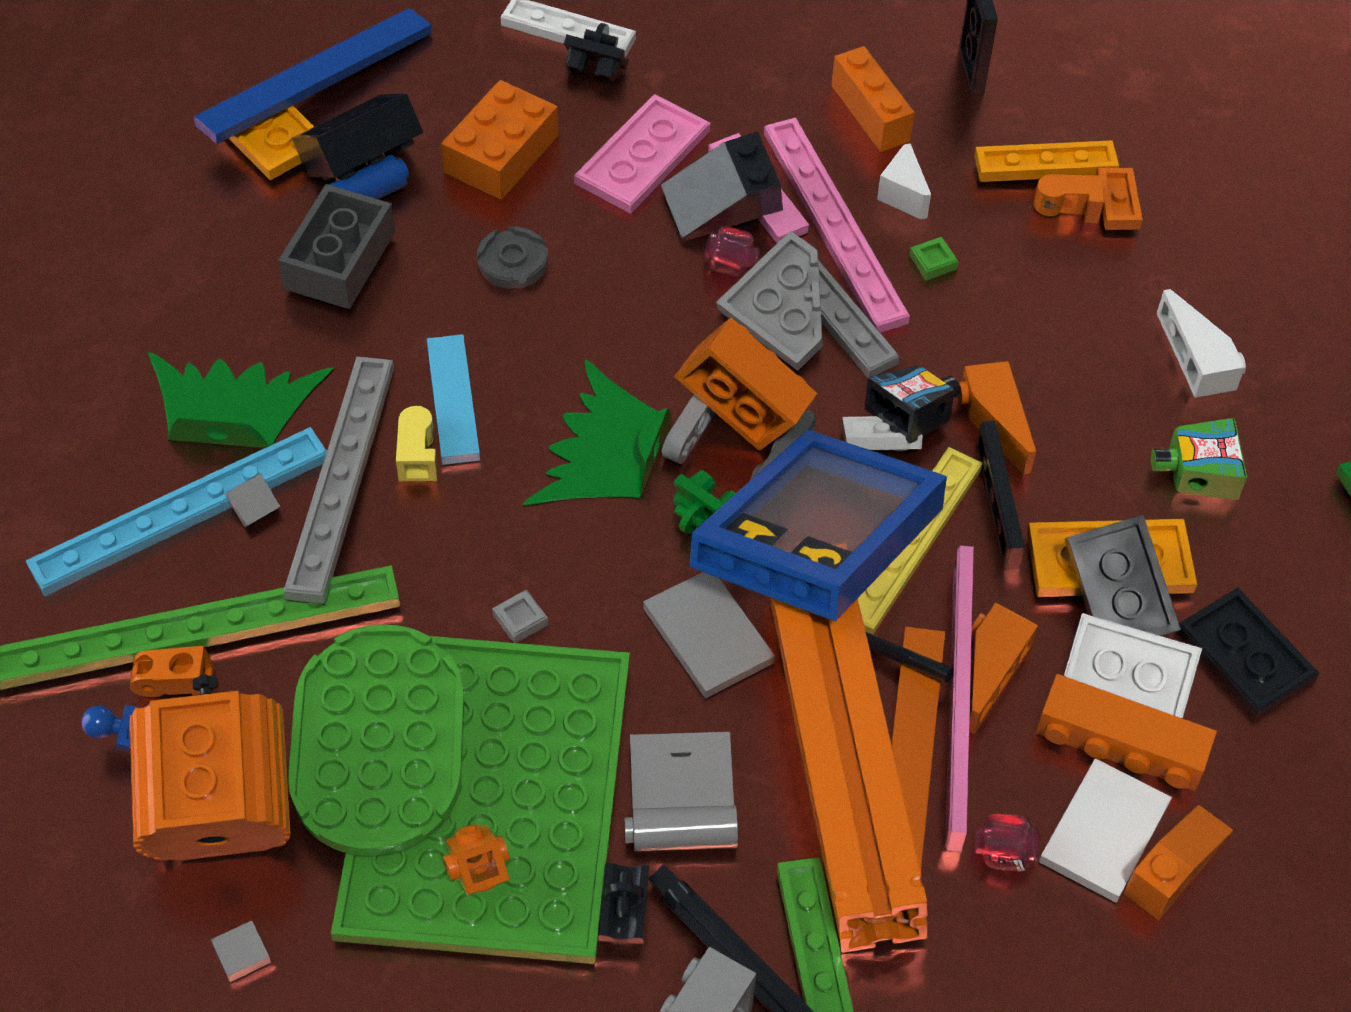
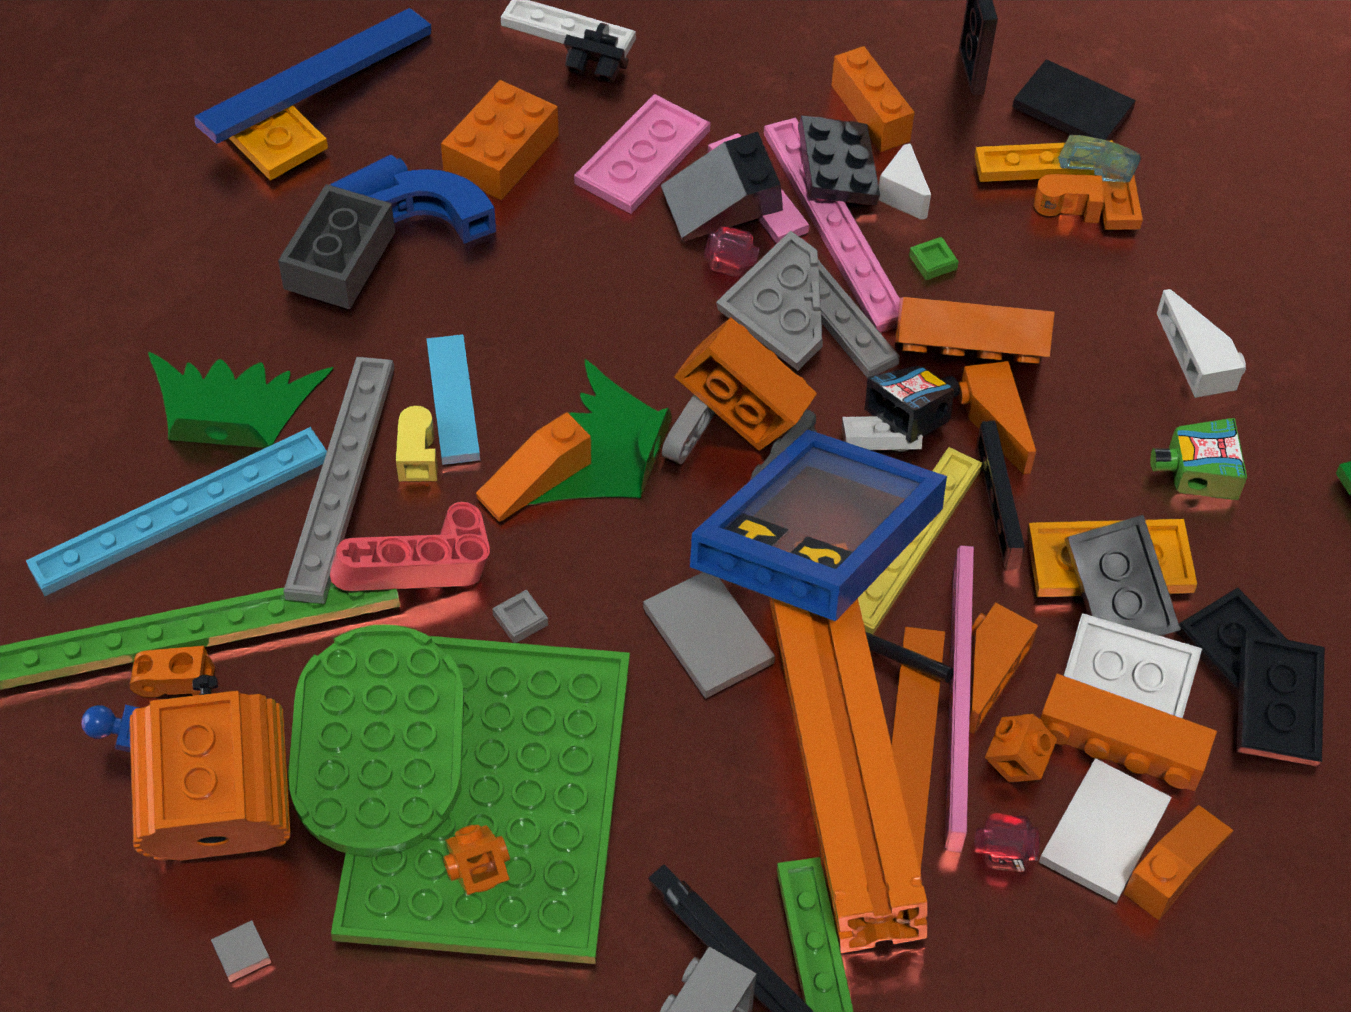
light grey tile [225,473,280,527] -> none
black brick [291,93,424,181] -> none
dark grey tile [477,226,549,289] -> none
black hips [599,863,649,946] -> none
light grey door [625,732,738,852] -> none
green hips [673,470,736,534] -> none
none -> coral beam [330,502,490,591]
none -> blue arch [368,169,496,244]
none -> orange slope [476,412,591,522]
none -> black plate [798,115,880,205]
none -> orange brick [895,297,1055,364]
none -> orange brick [985,714,1057,782]
none -> black tile [1012,59,1136,142]
none -> clear light blue slope [1058,135,1141,182]
none -> black tile [1237,632,1325,766]

